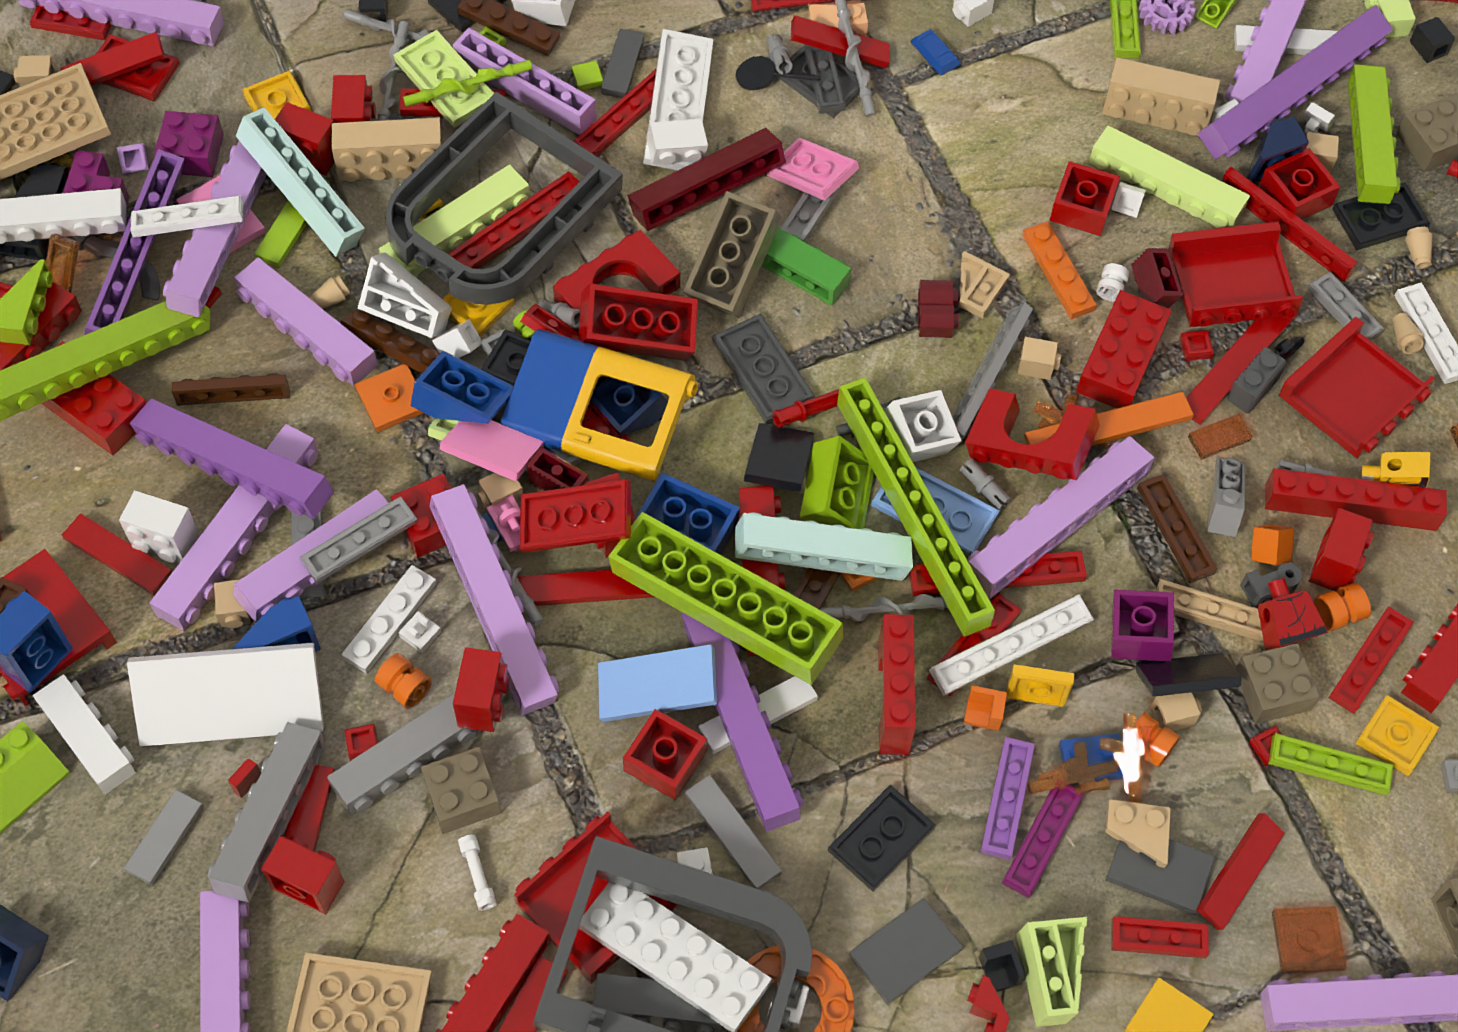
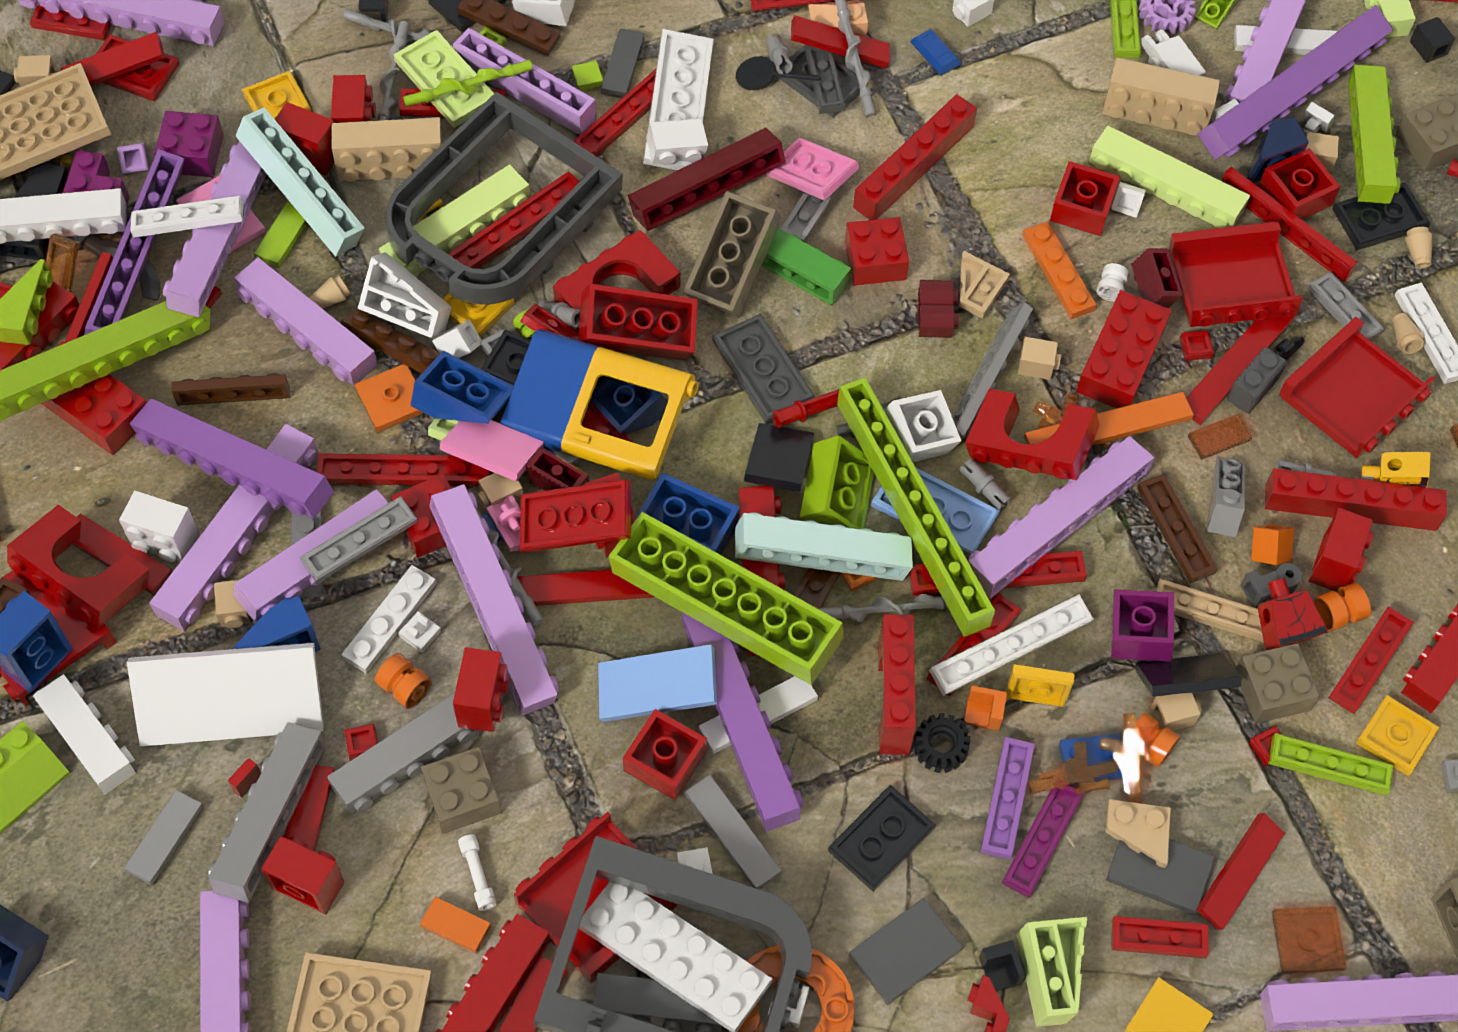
none -> red arch [7,504,149,629]
none -> red tile [64,252,113,343]
none -> red plate [317,453,490,486]
none -> orange tile [420,897,491,954]
none -> red brick [845,217,909,286]
none -> red brick [853,94,977,220]
none -> black tyre [914,713,971,773]
none -> white hinge [1141,30,1206,77]

